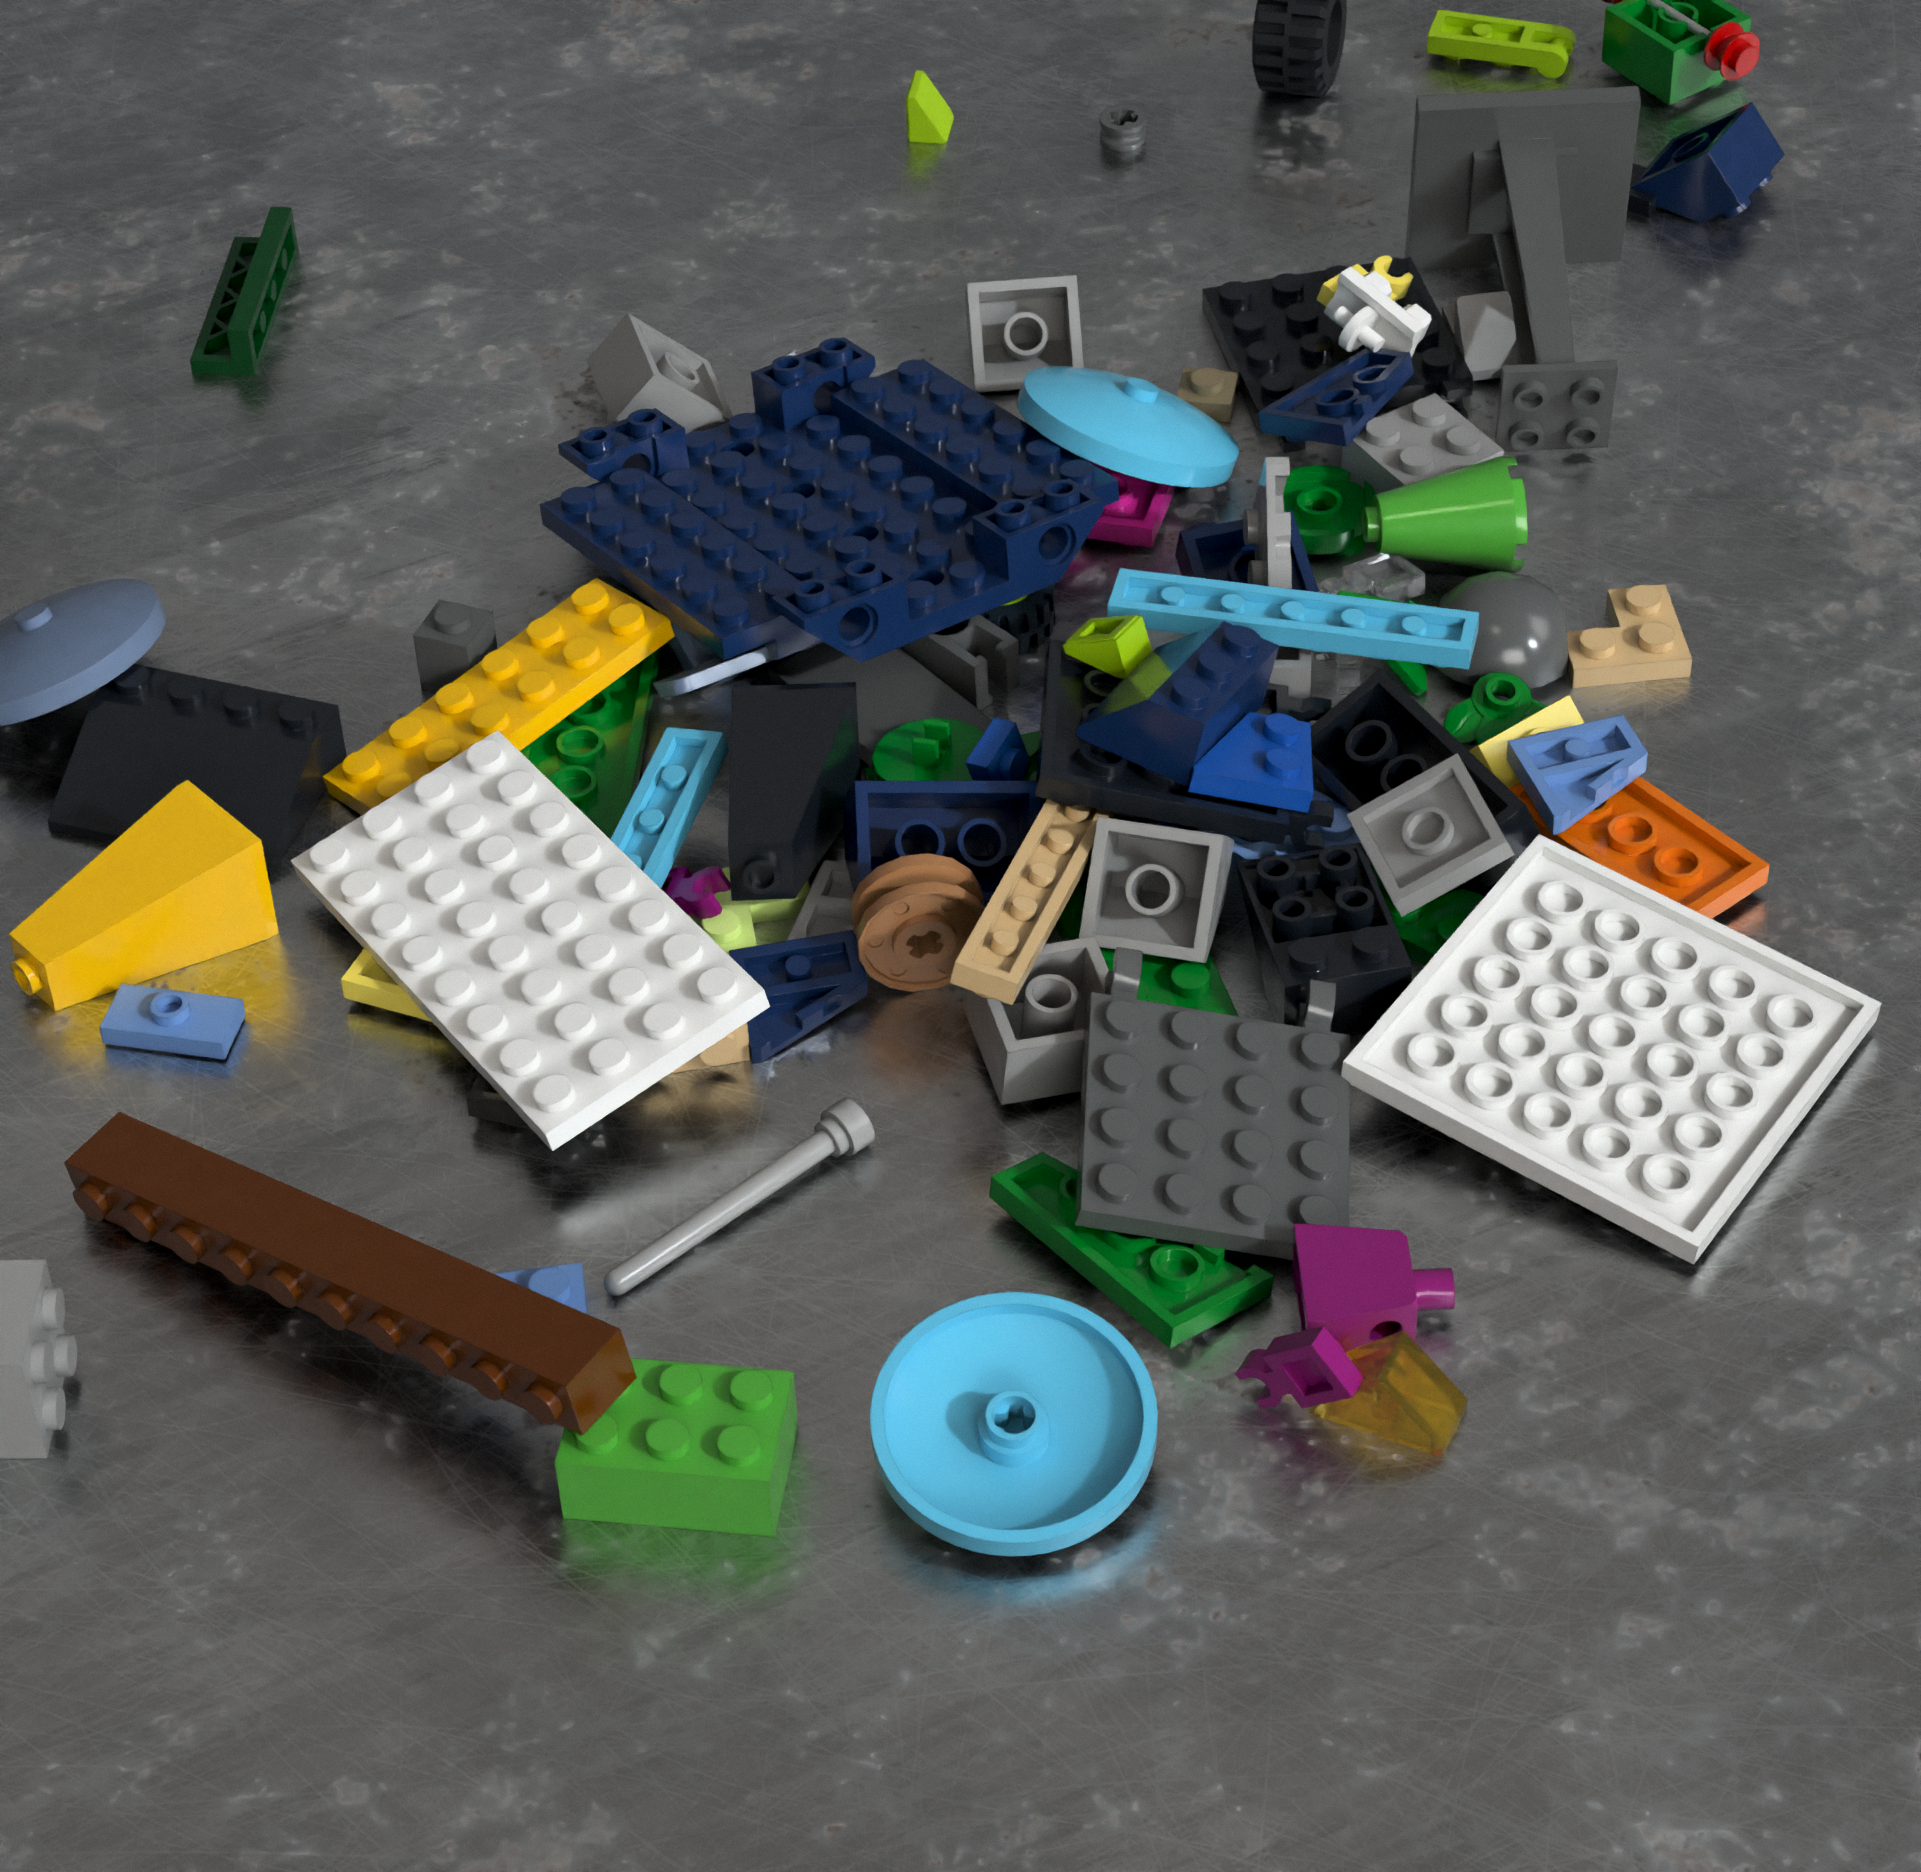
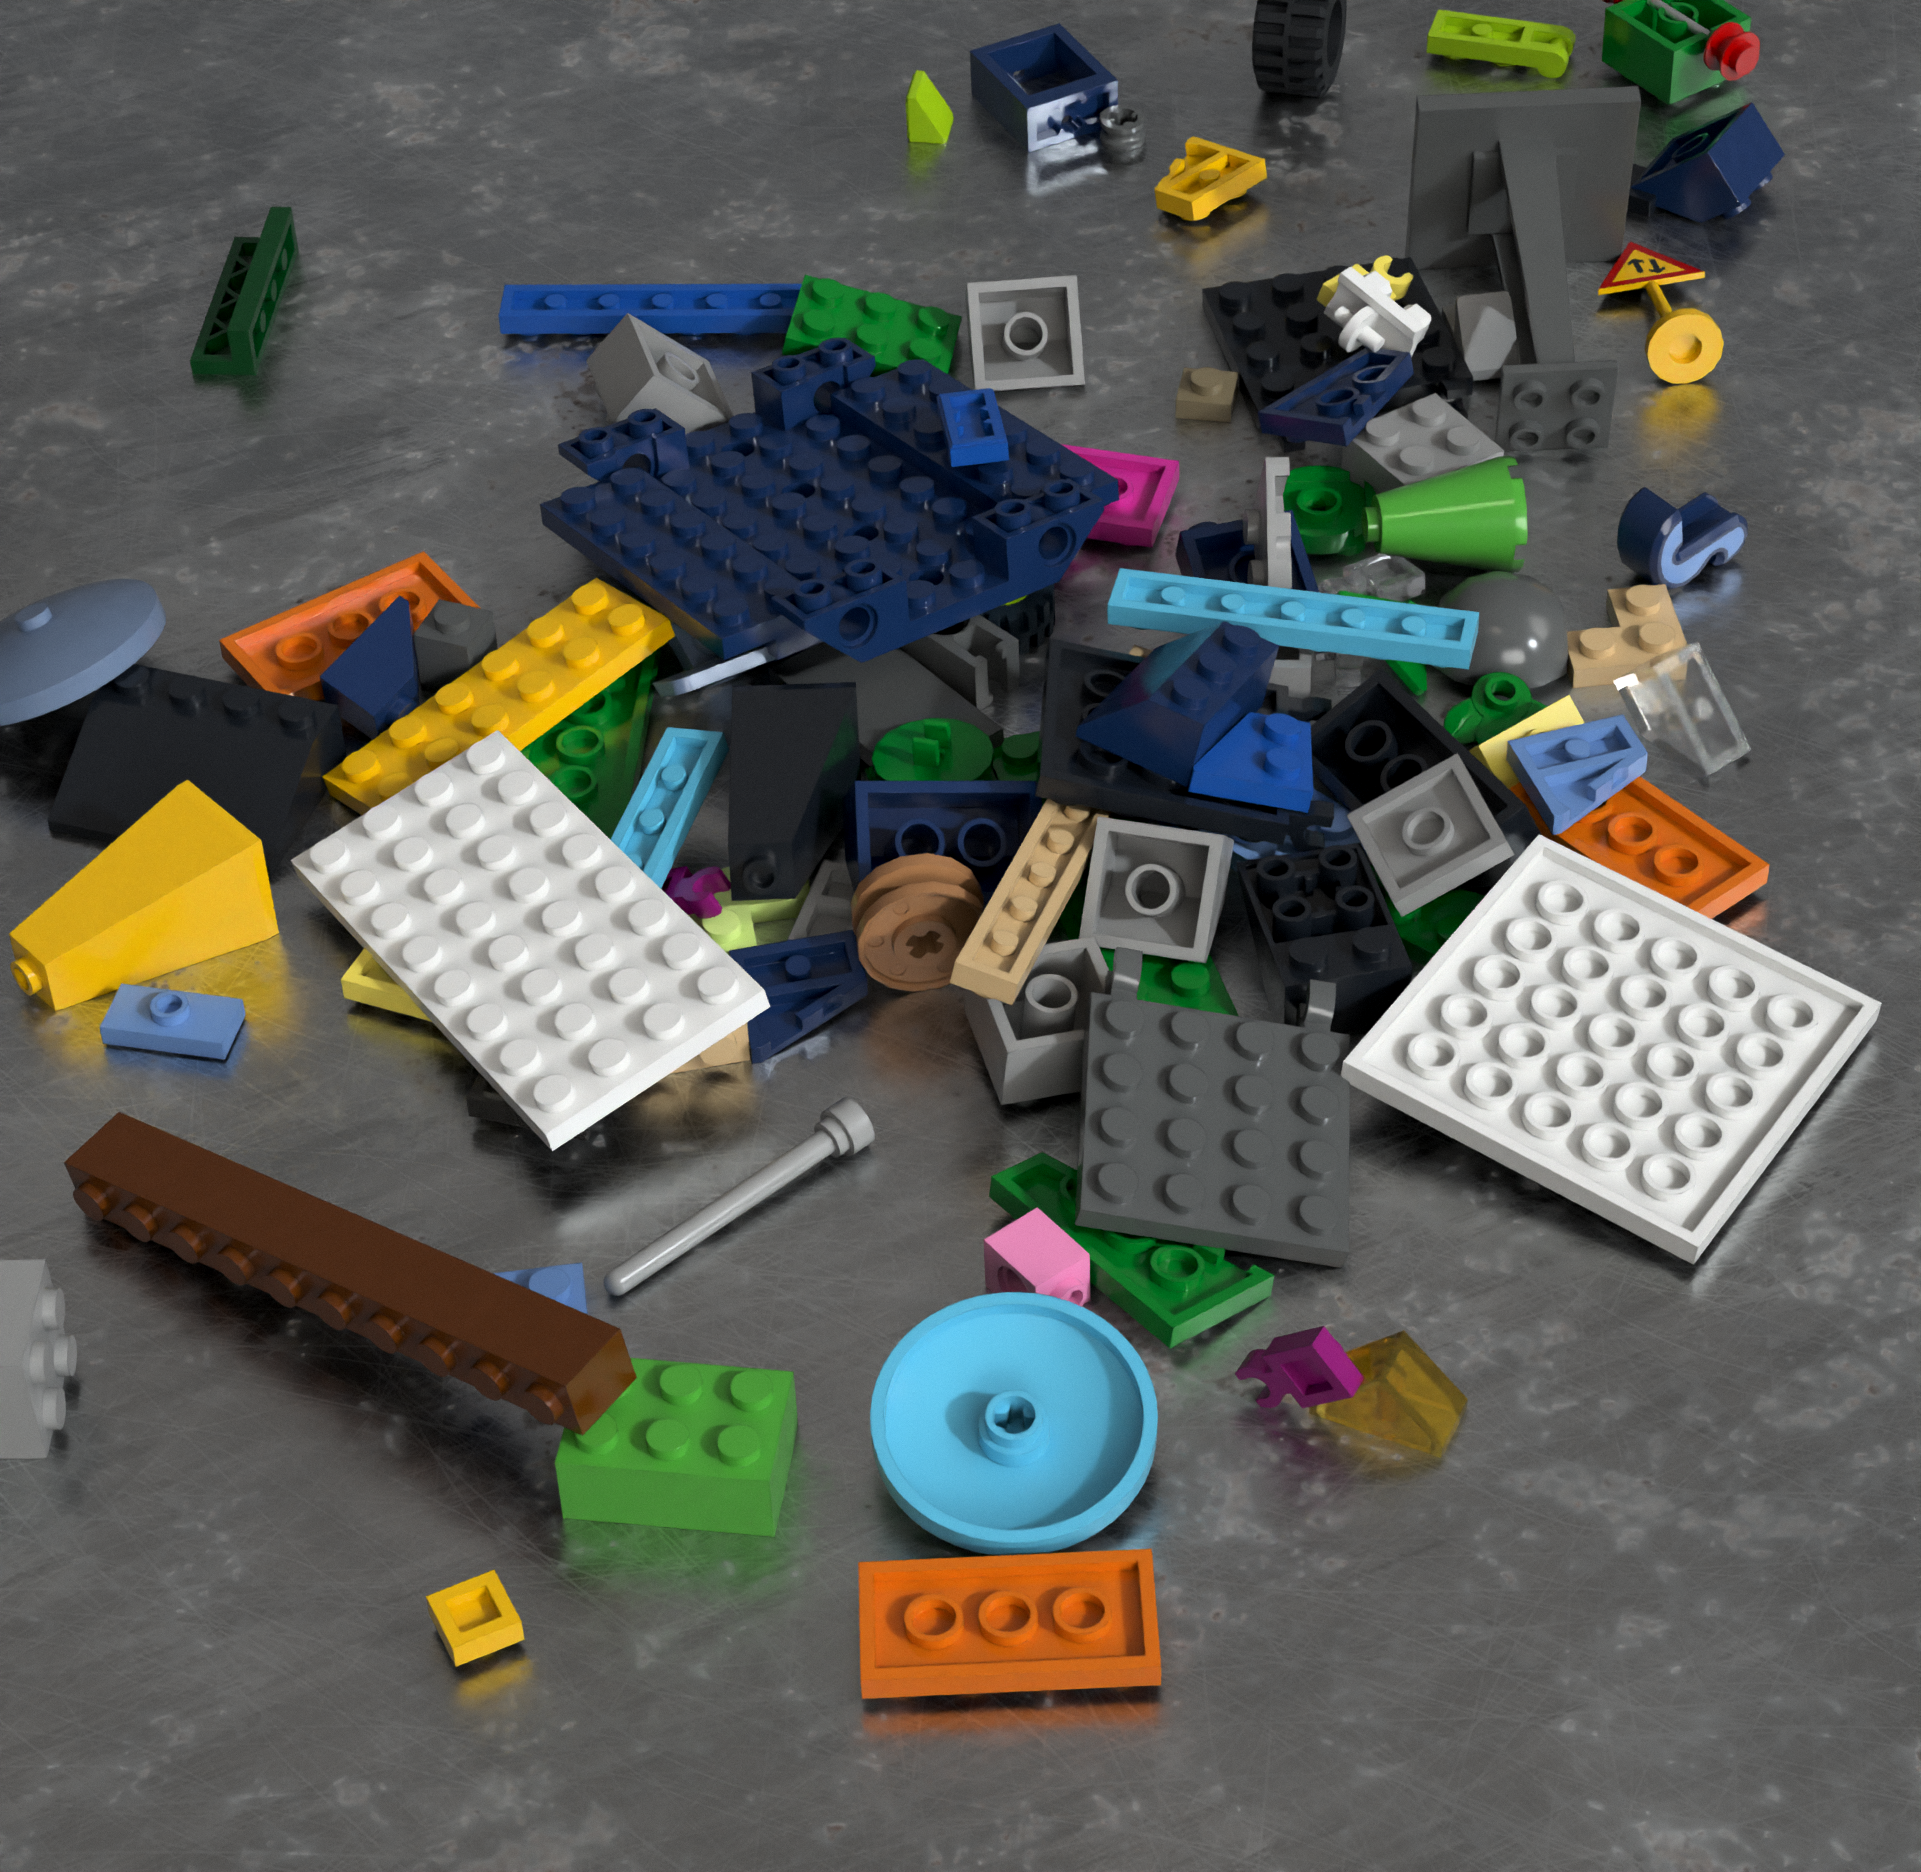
blue plate [965,717,1031,781] -> none
medium azure dish [1017,366,1239,488] -> none
lime slope [1063,614,1152,679] -> none
magenta torso [1292,1224,1455,1362] -> none
none -> orange plate [219,551,481,701]
none -> dark blue slope [320,595,420,740]
none -> yellow plate [426,1570,525,1667]
none -> blue plate [499,284,802,336]
none -> green plate [782,275,962,377]
none -> orange plate [858,1549,1161,1699]
none -> blue plate [936,388,1009,467]
none -> dark blue window [970,23,1118,153]
none -> bright pink brick [983,1207,1091,1307]
none -> yellow wing [1154,136,1267,221]
none -> yellow piece [1598,241,1724,384]
none -> clear slope [1614,641,1752,778]
none -> dark blue animal [1617,487,1748,590]

